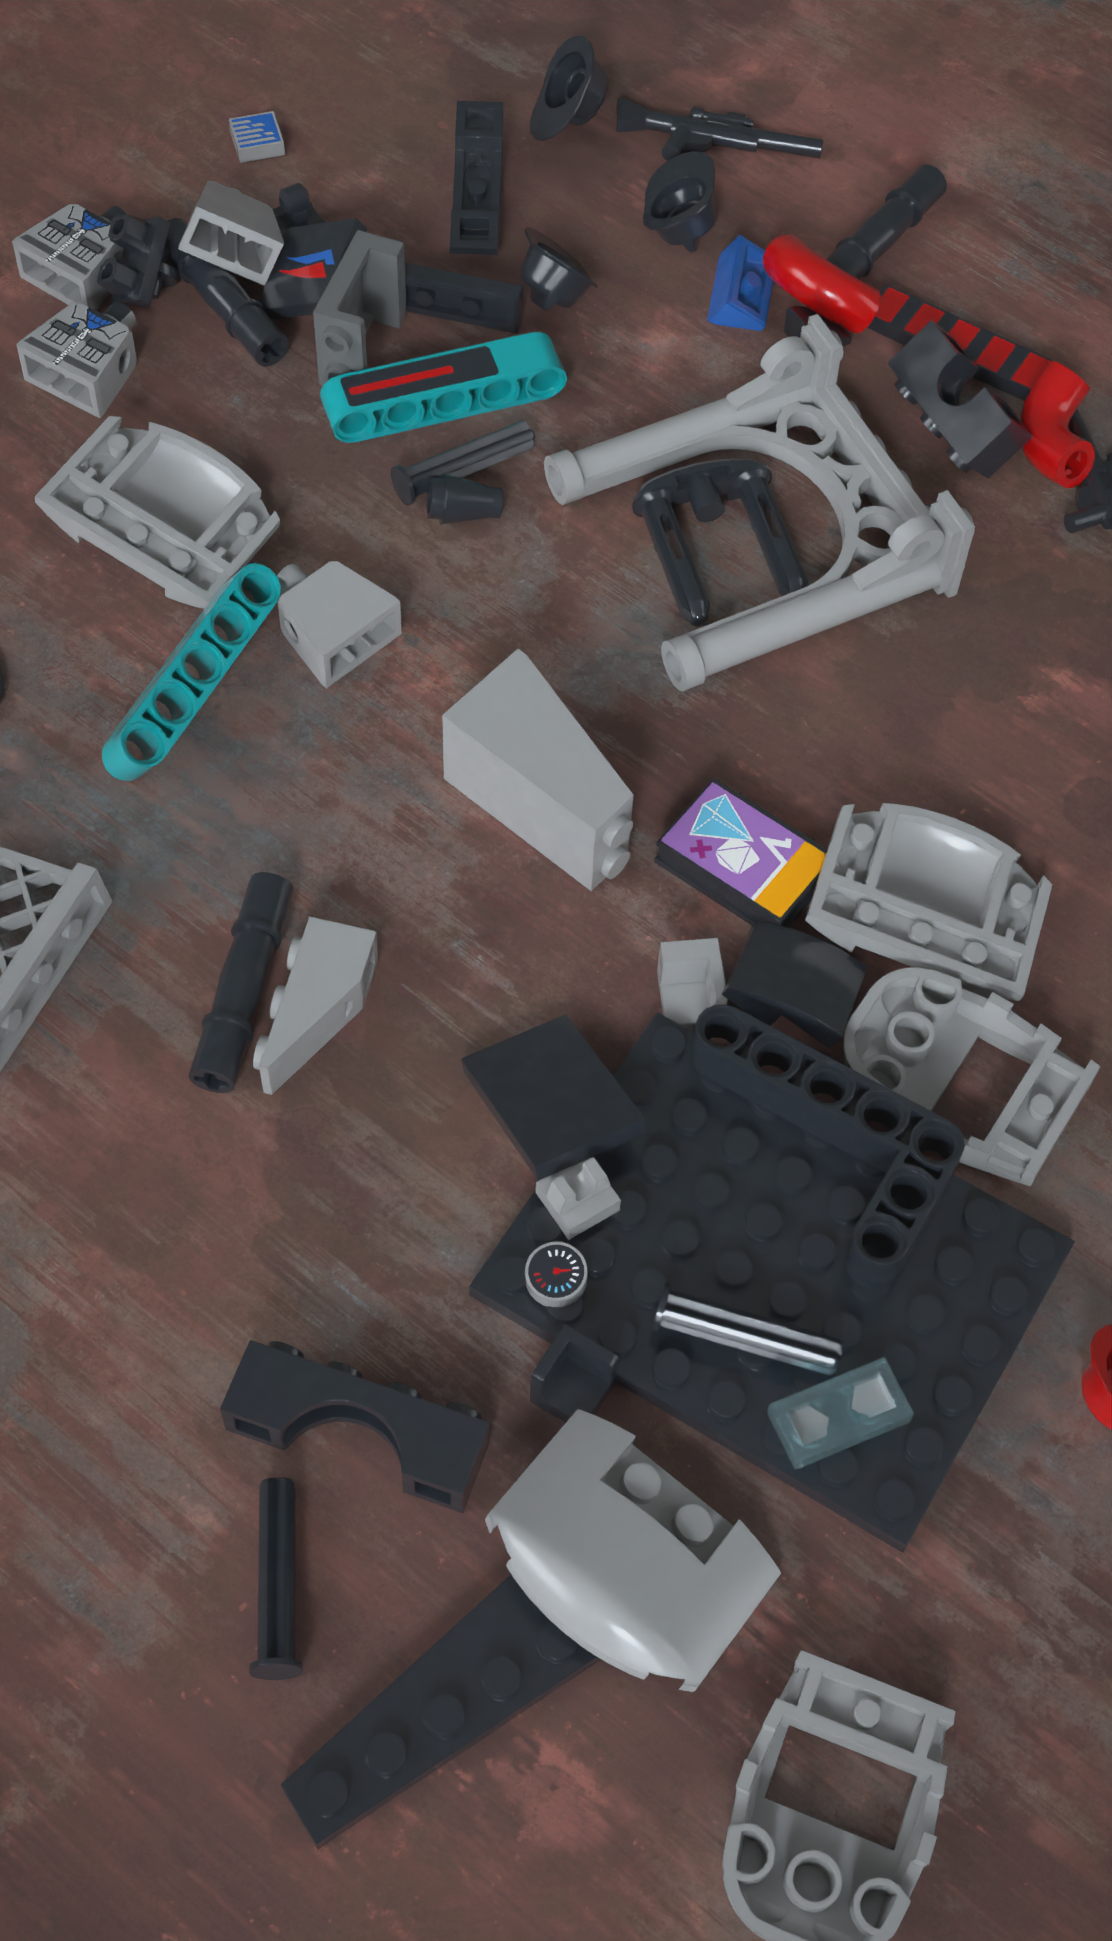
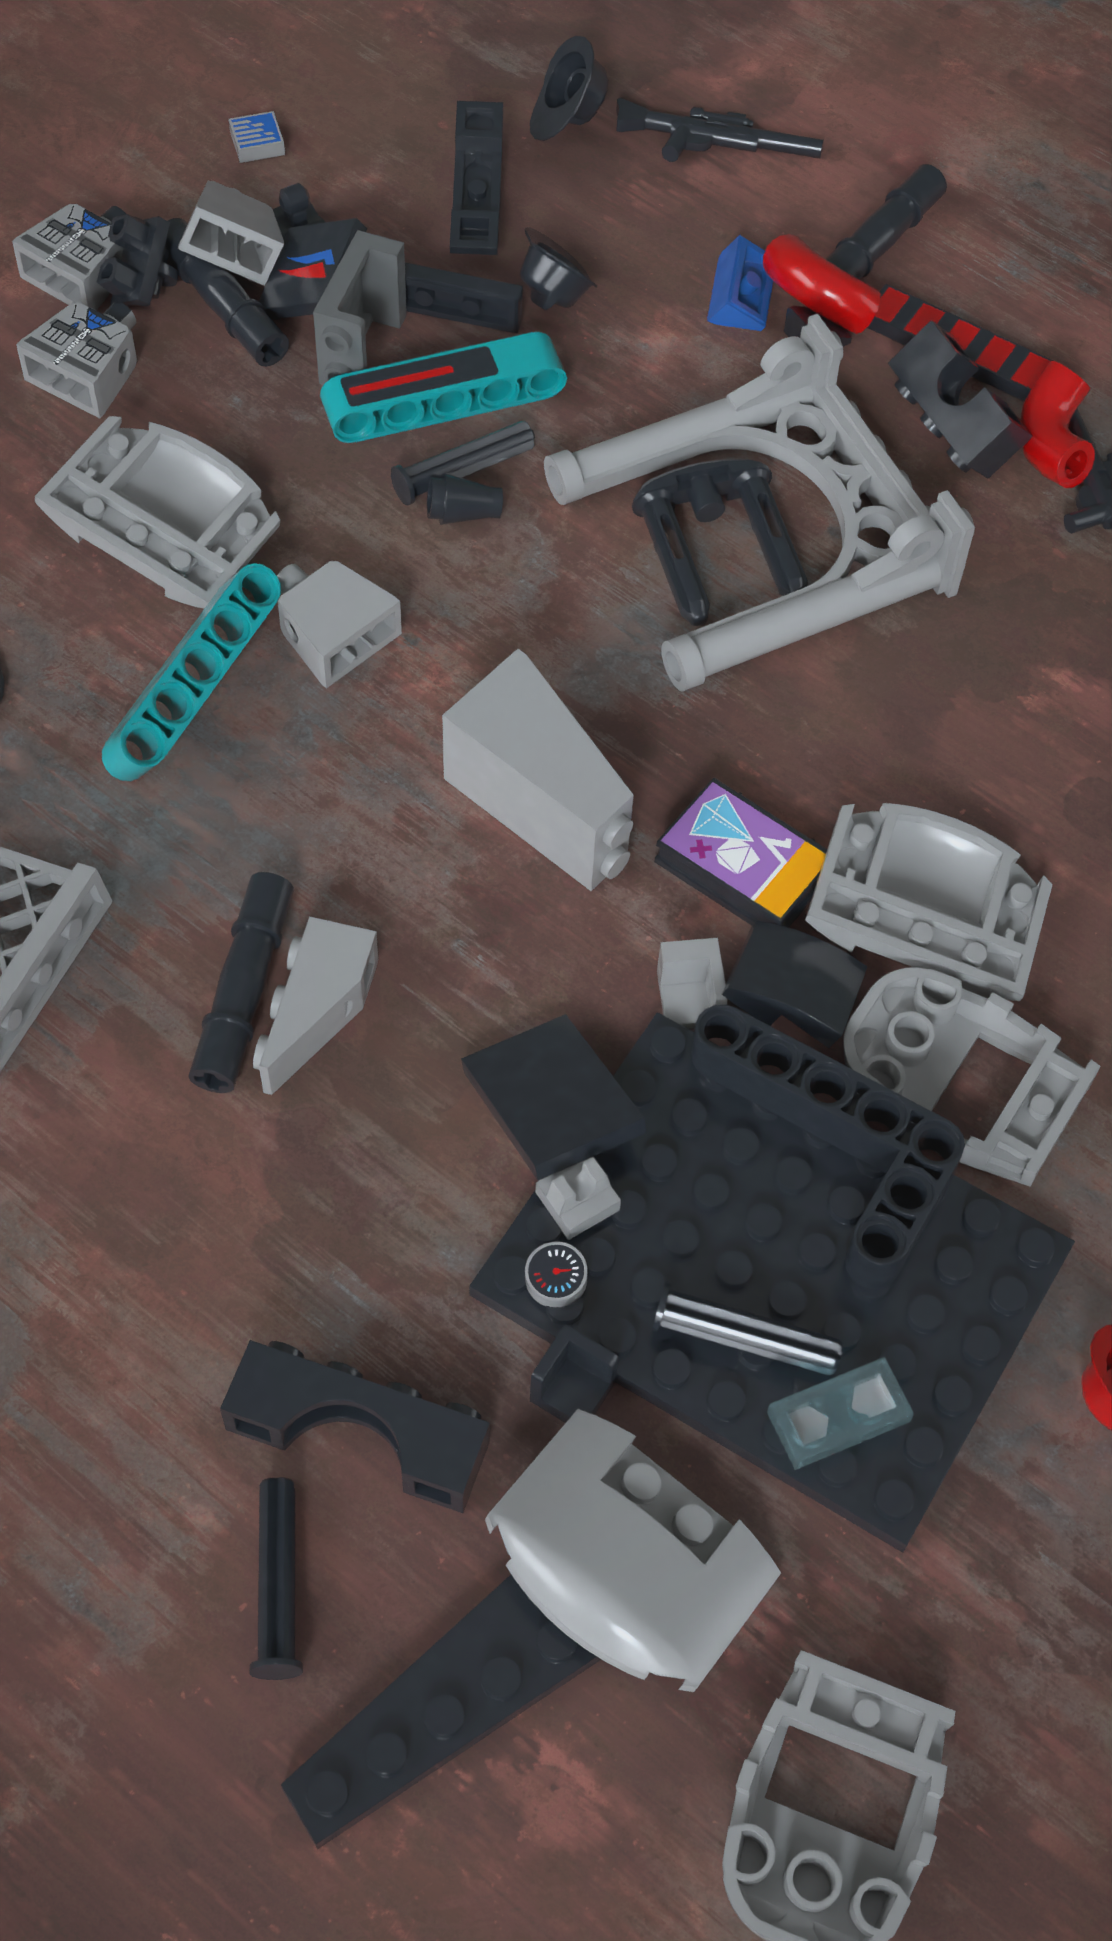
black piece [643,151,718,253] -> none

